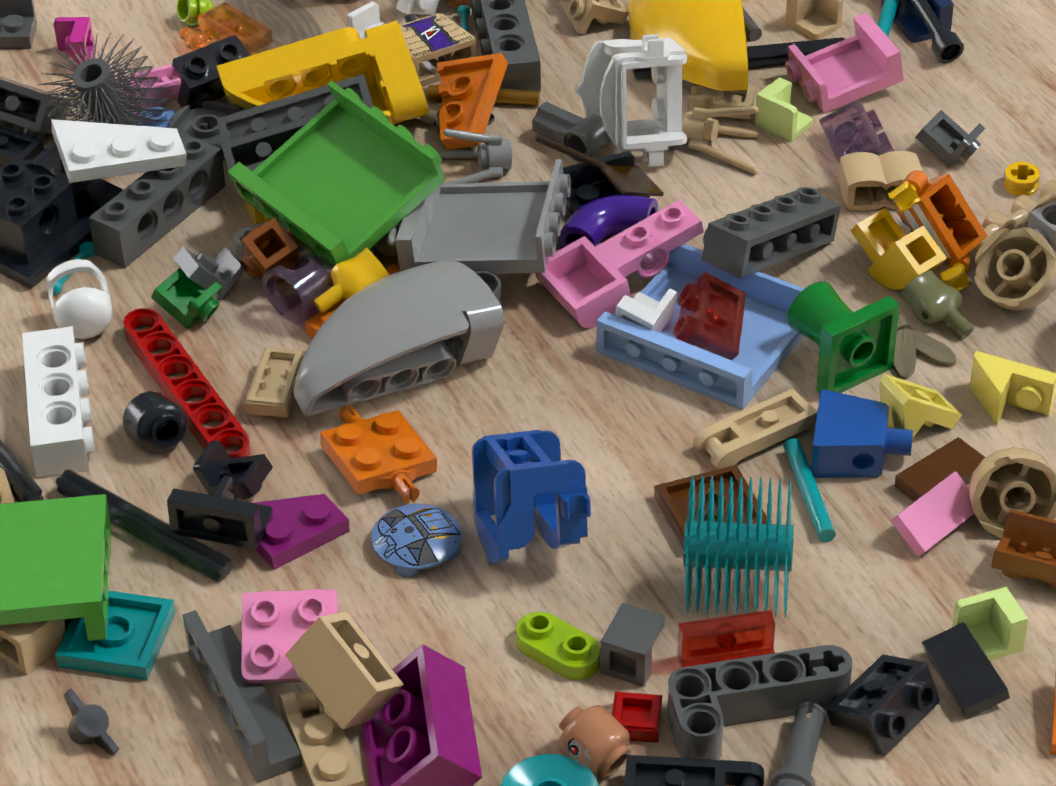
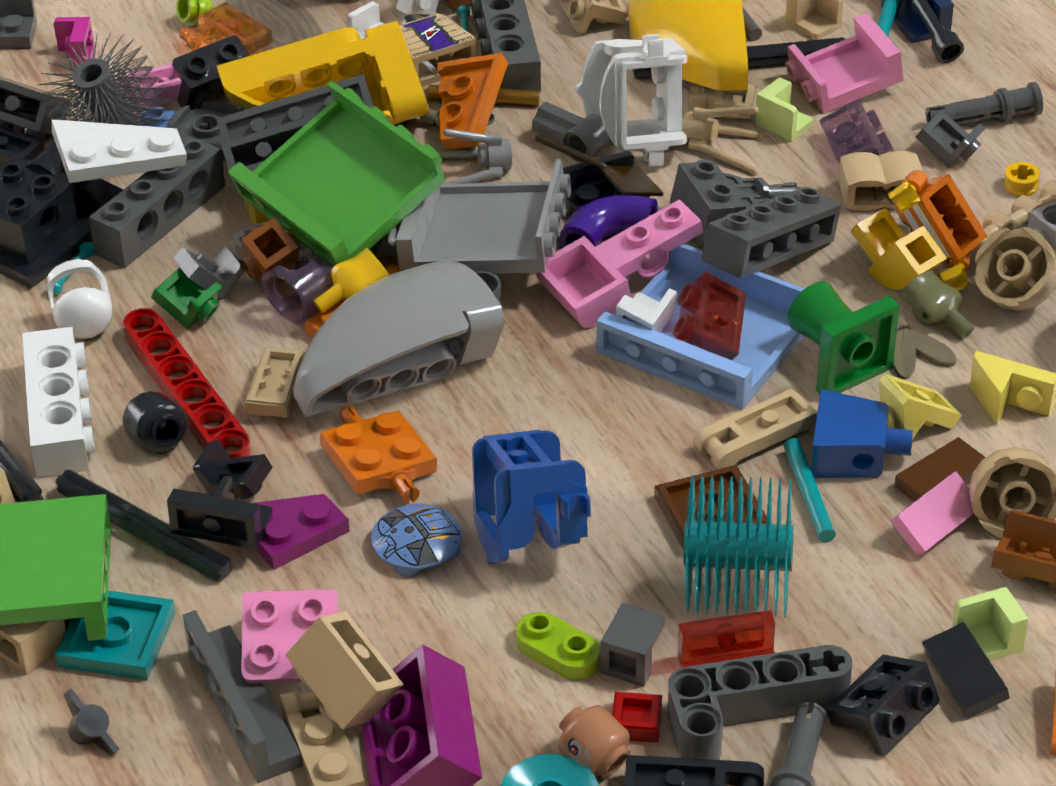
none -> dark grey brick [669,160,800,248]
none -> dark grey pin [925,82,1043,125]

